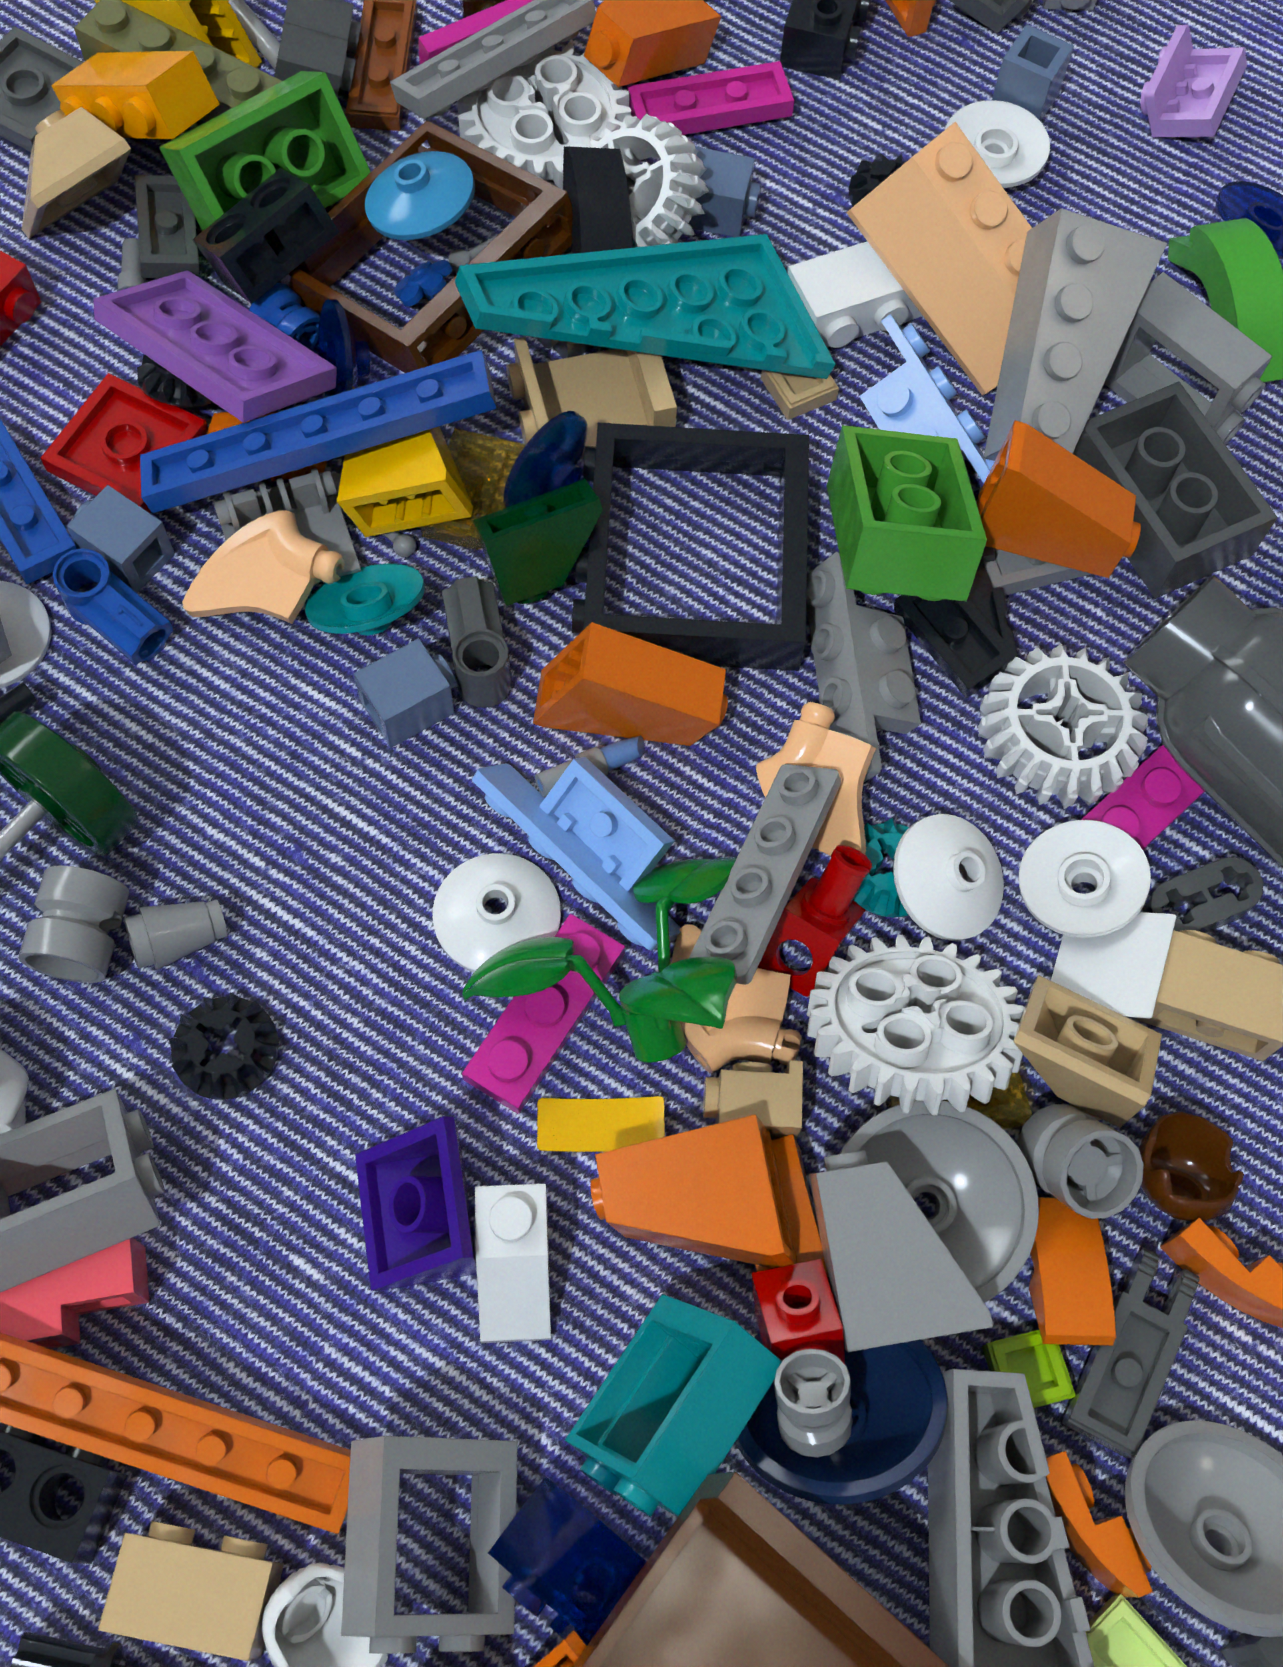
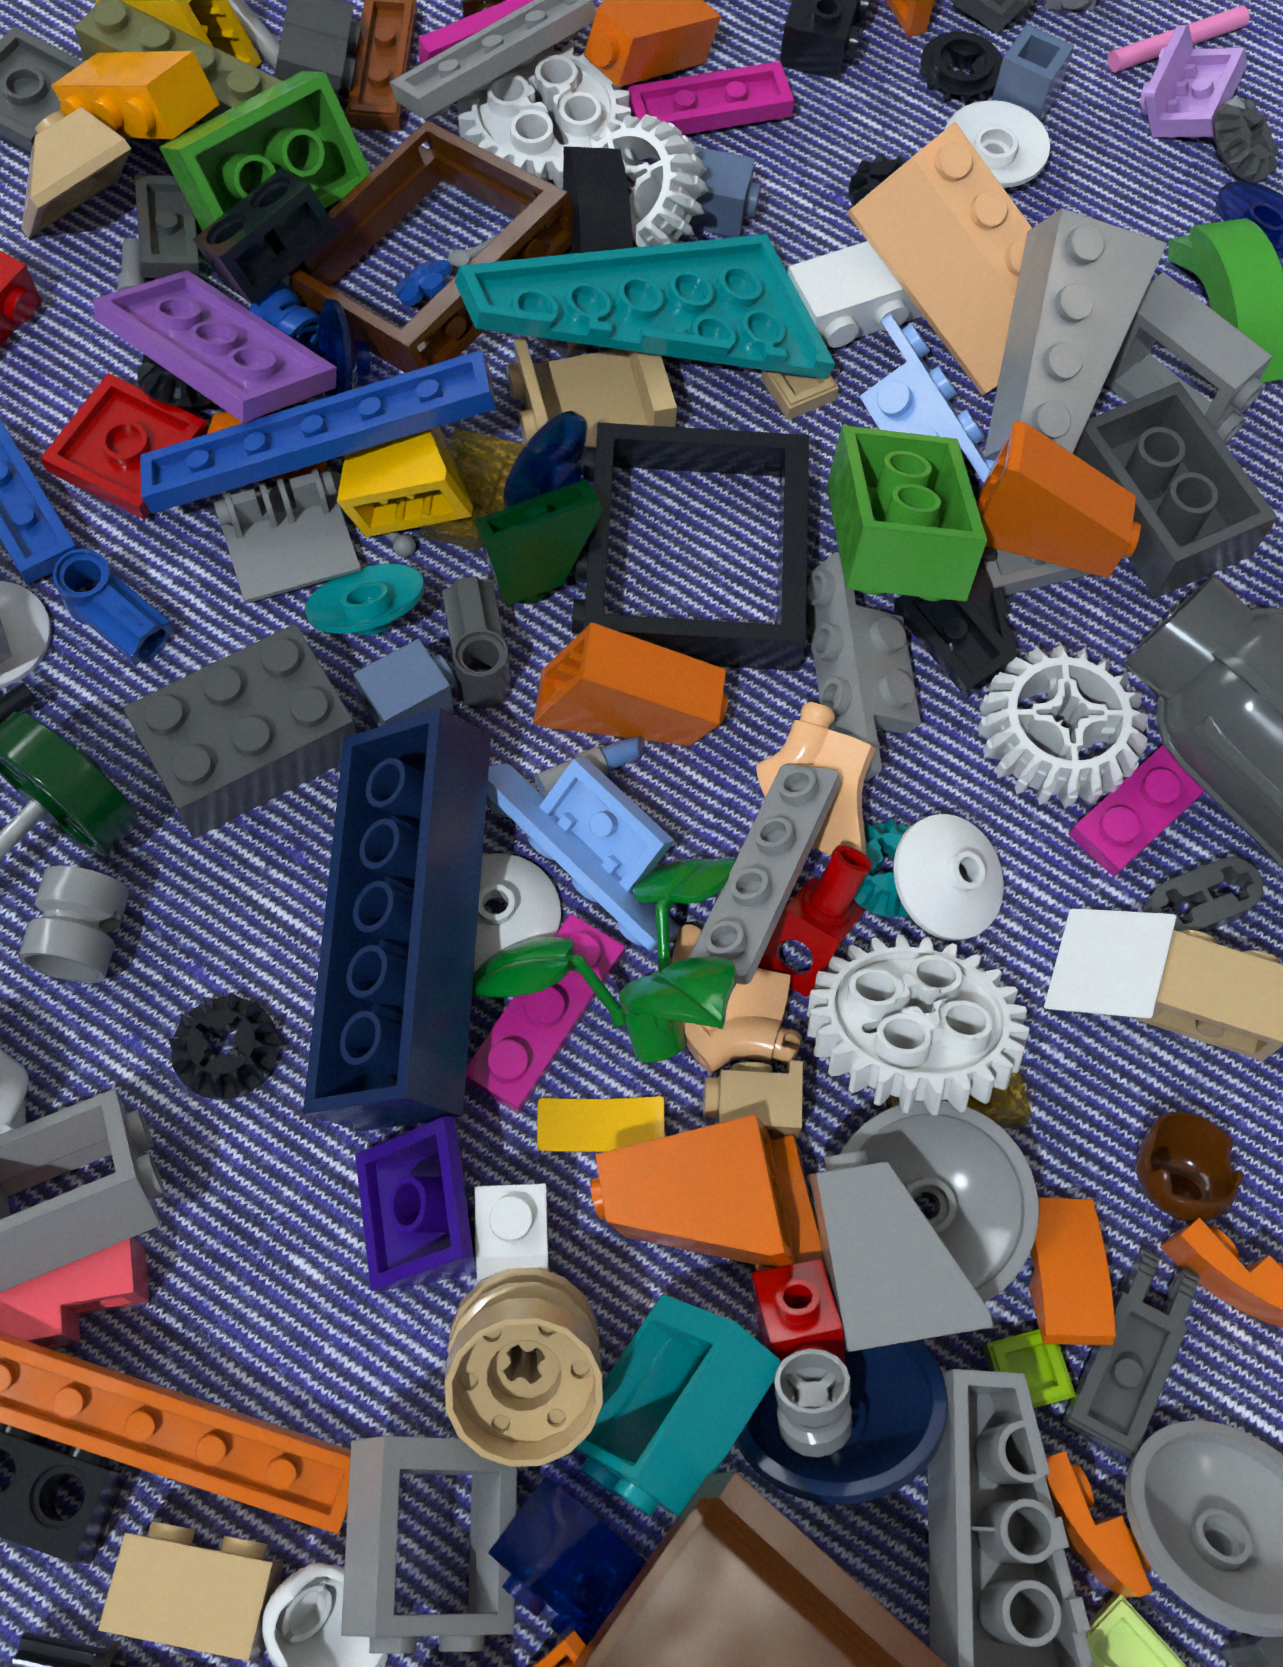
sand blue brick [66,485,175,593] -> none
light grey cone [124,899,228,970] -> none
light nougat arm [182,510,345,624] -> none
dark azure dish [365,151,475,240] -> none
tan slope [1013,975,1162,1128] -> none
light grey wheel [1017,1104,1144,1219] -> none
white dish [1019,820,1151,938] -> none
none -> dark grey brick [122,623,357,839]
none -> dark blue brick [303,708,491,1131]
none -> tan wheel [445,1268,603,1467]
none -> black gear [919,31,1003,104]
none -> bright pink bar [1107,5,1250,72]
none -> dark grey gear [1215,96,1278,183]

